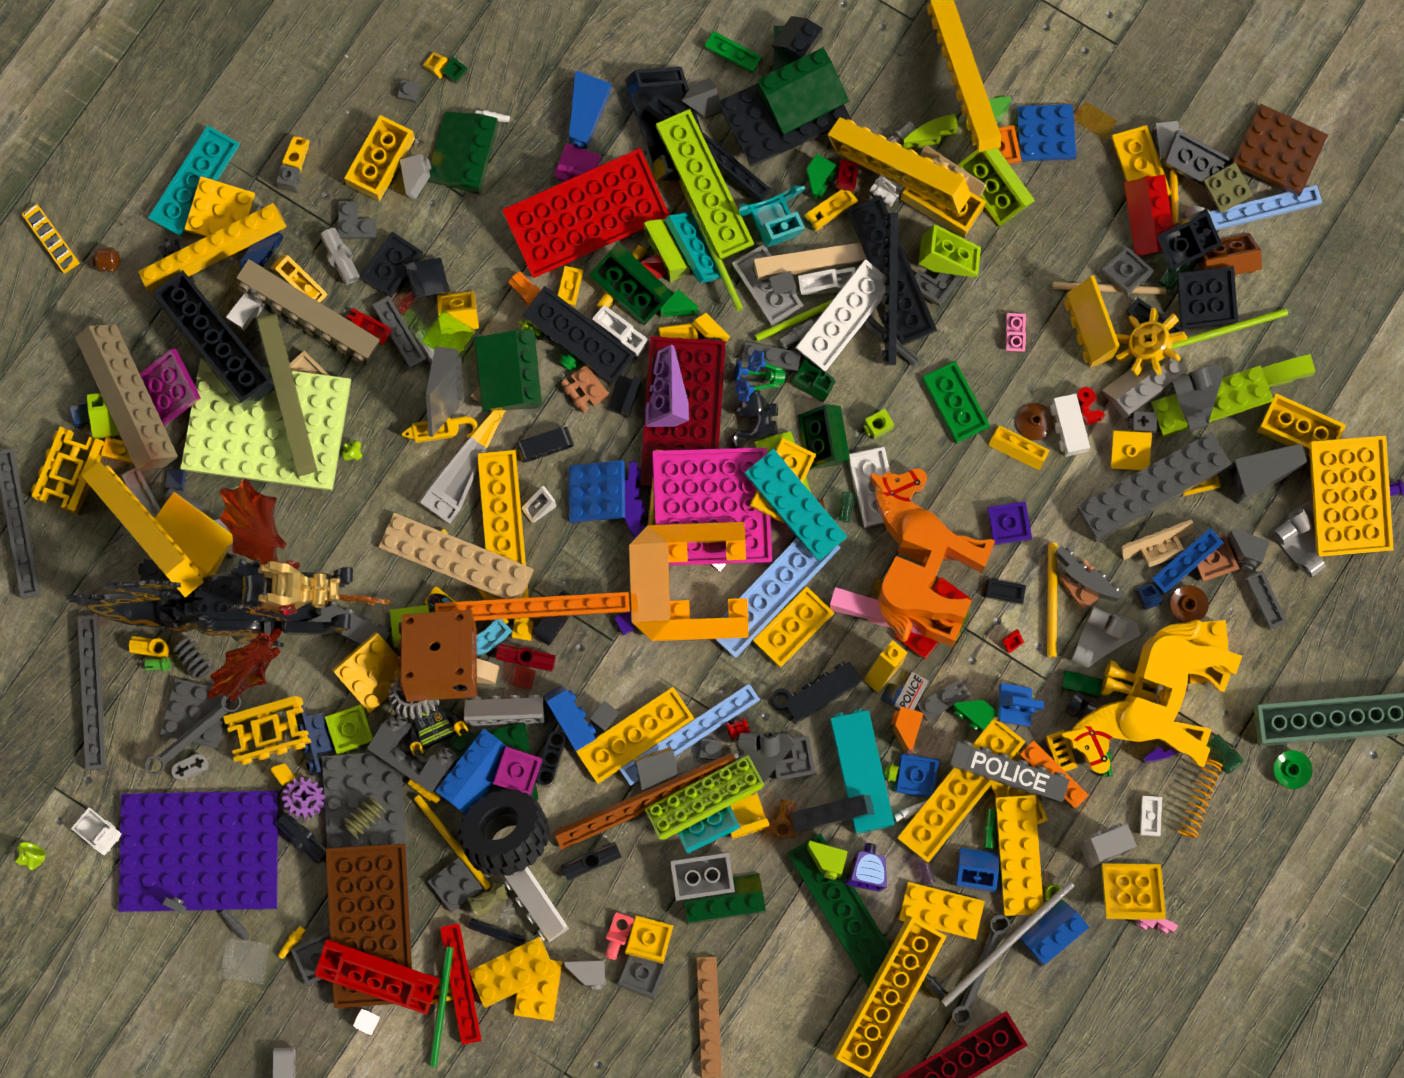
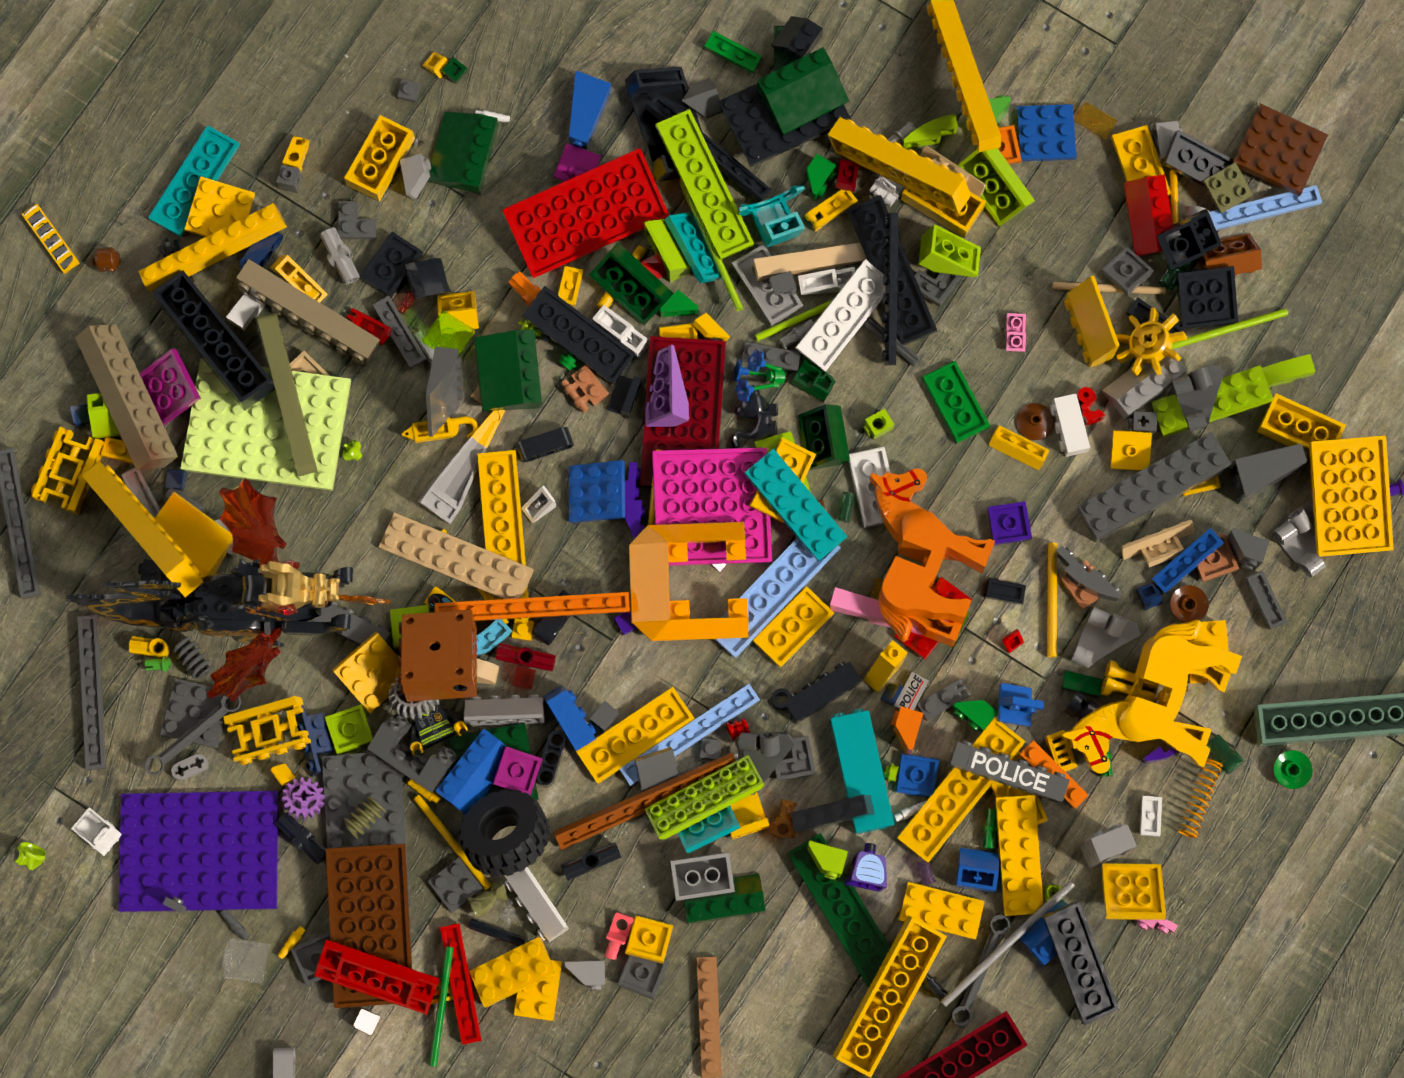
none -> black plate [1042,900,1119,1025]

